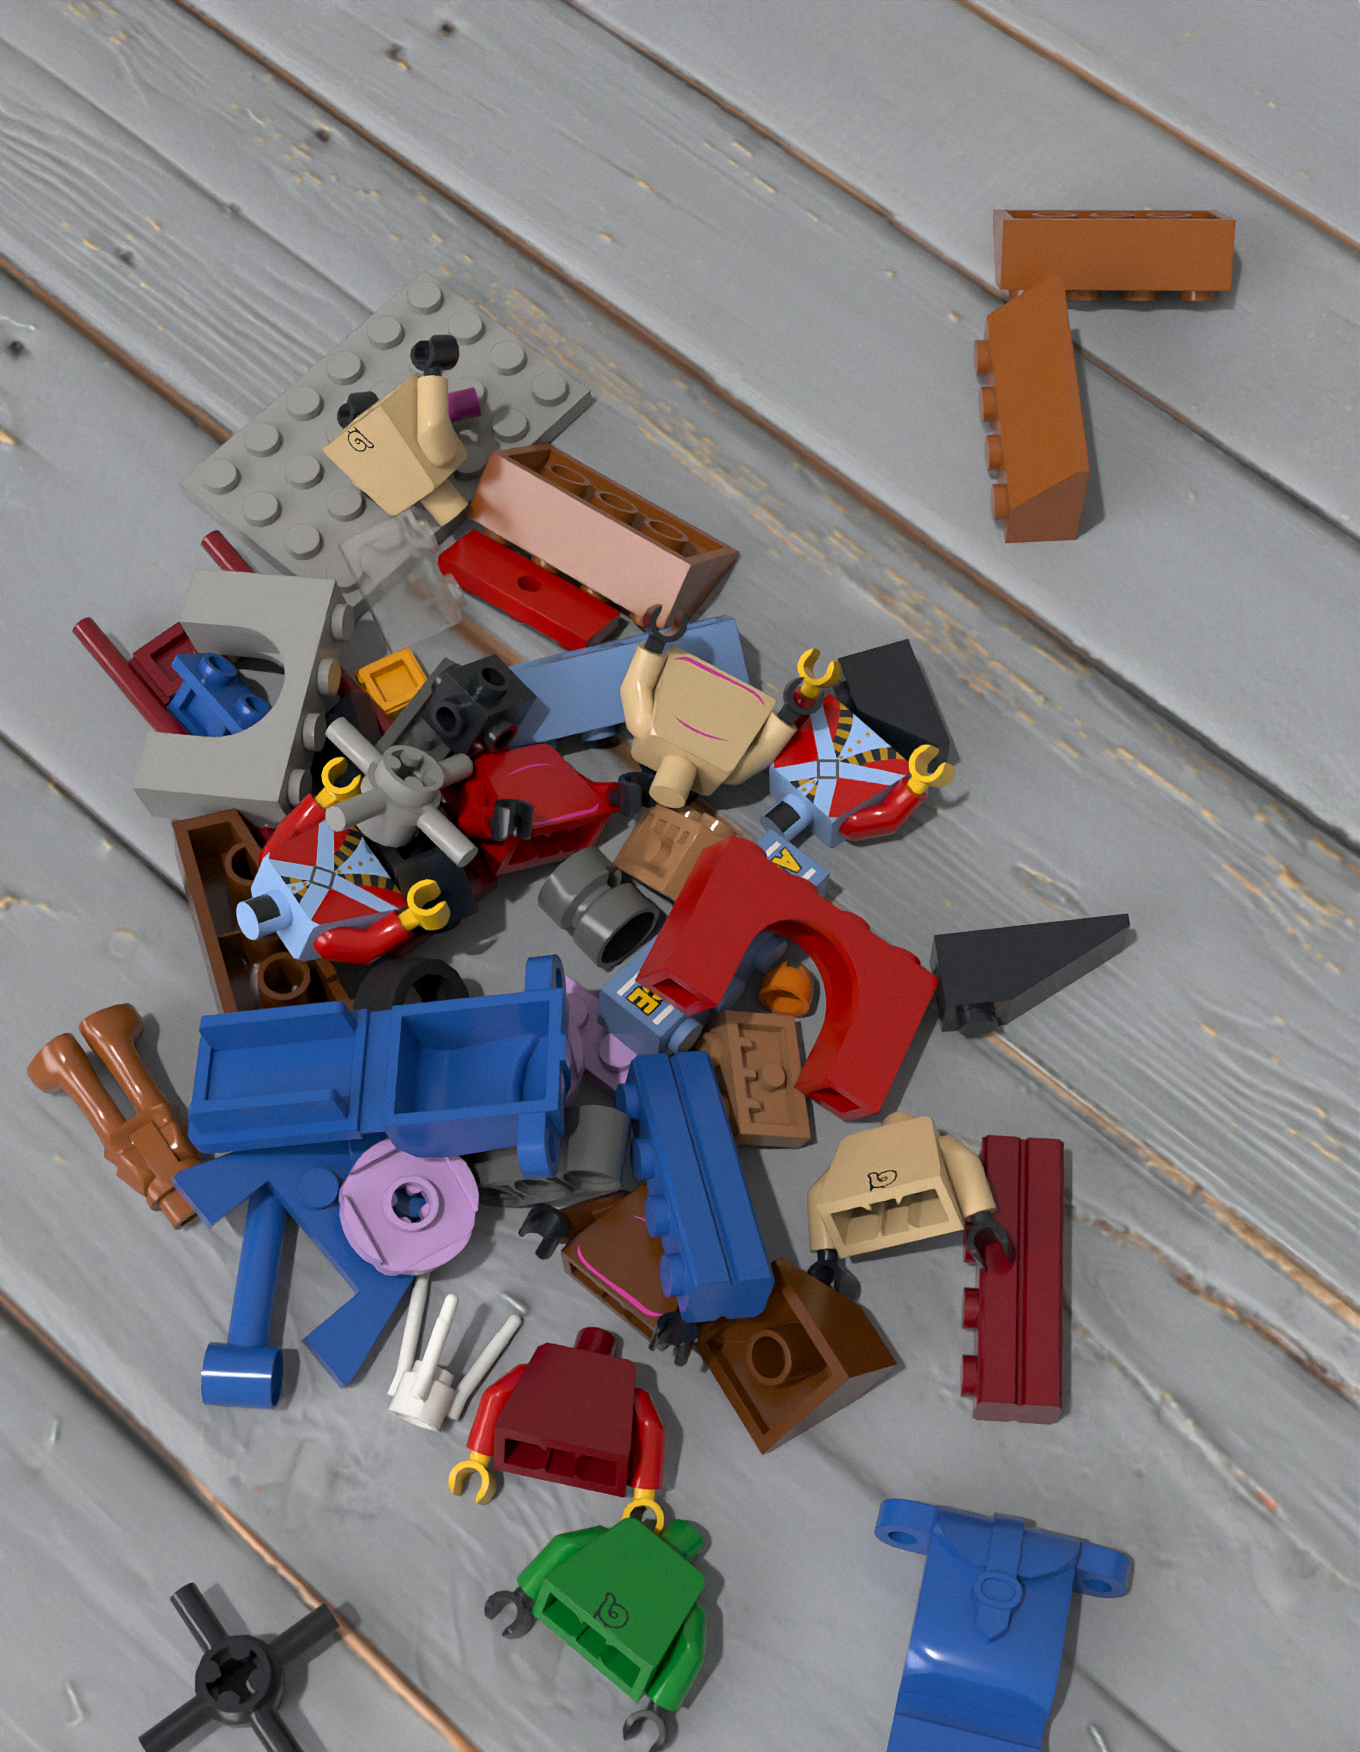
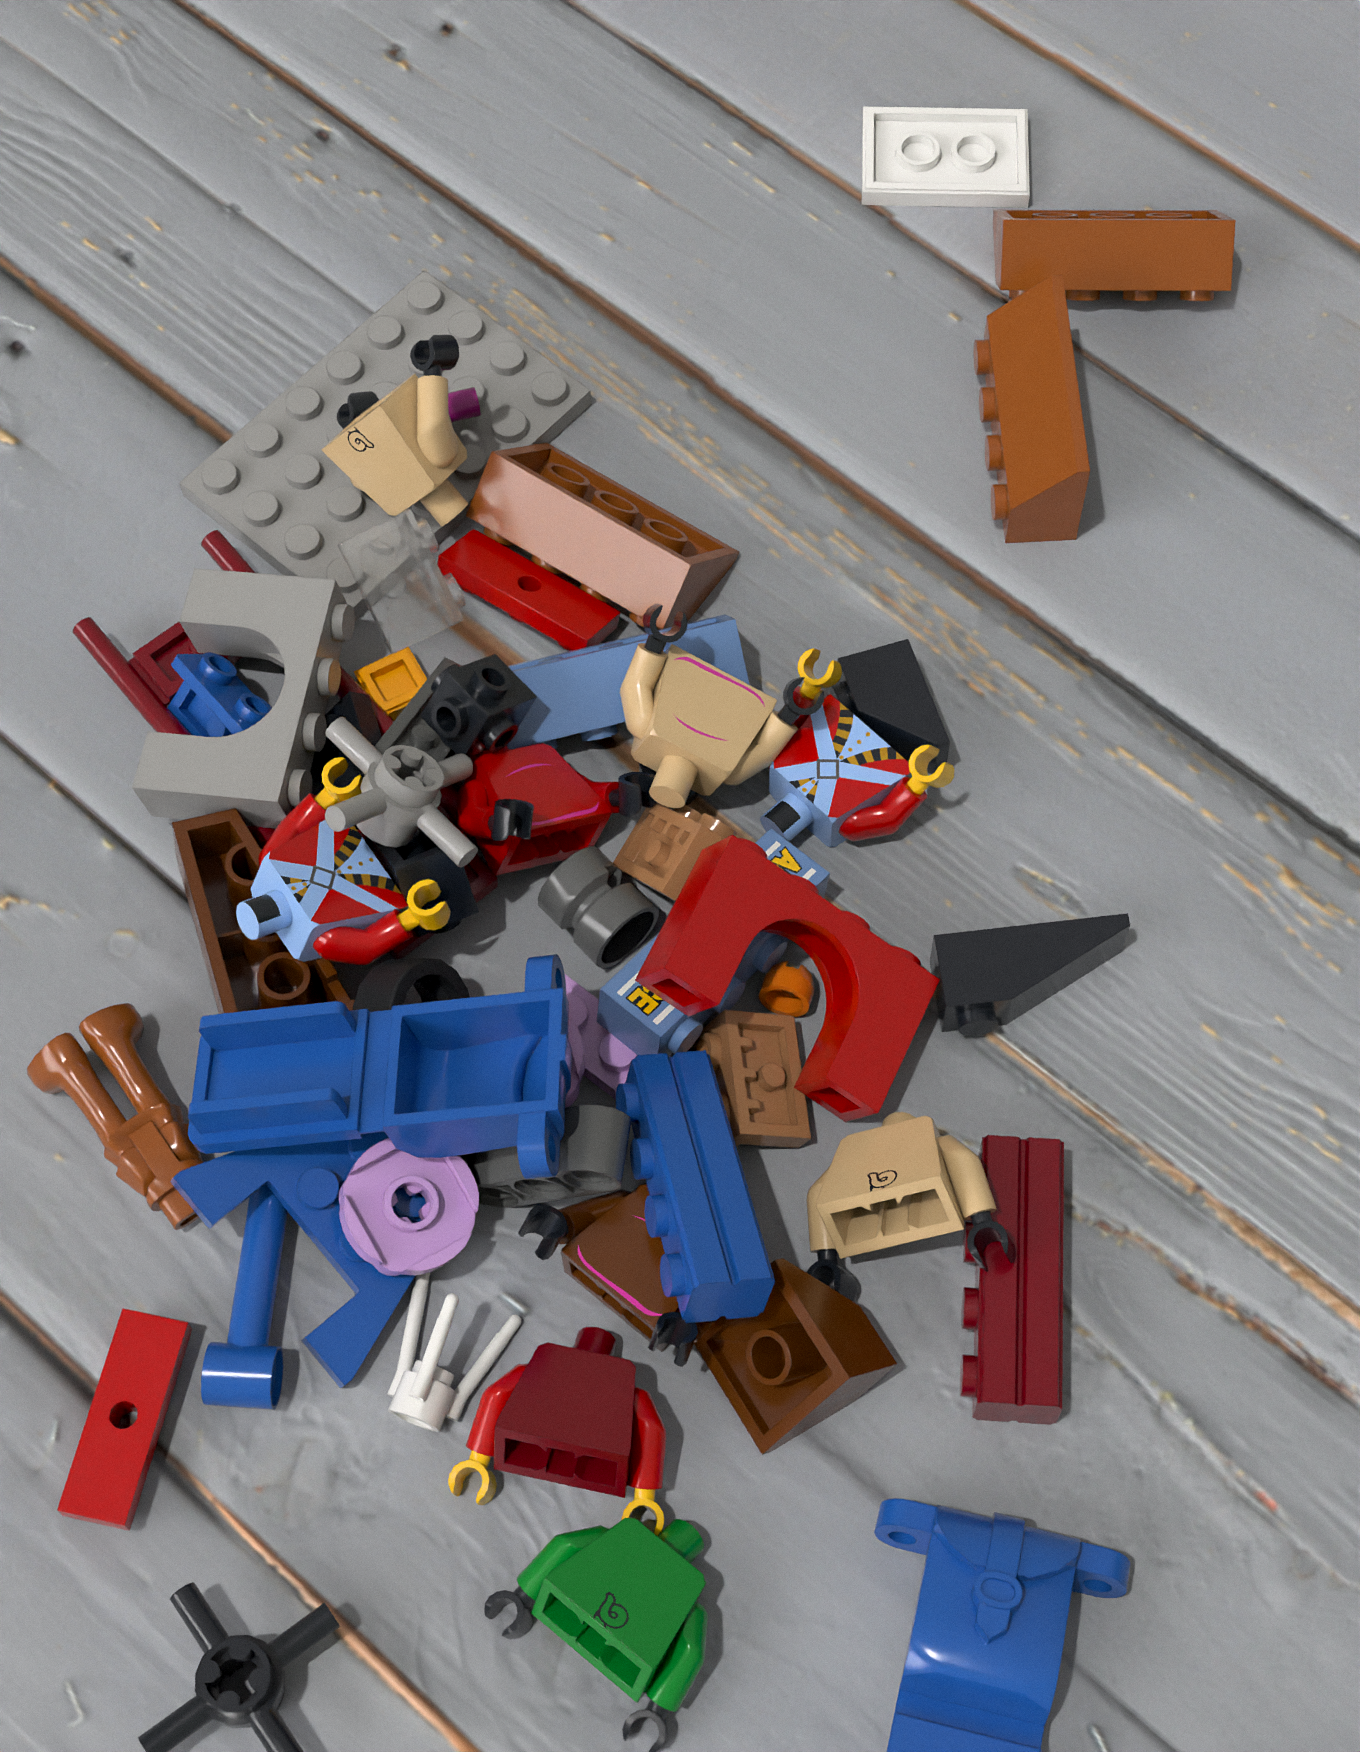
none -> red tile [57,1308,192,1531]
none -> white tile [861,106,1030,208]

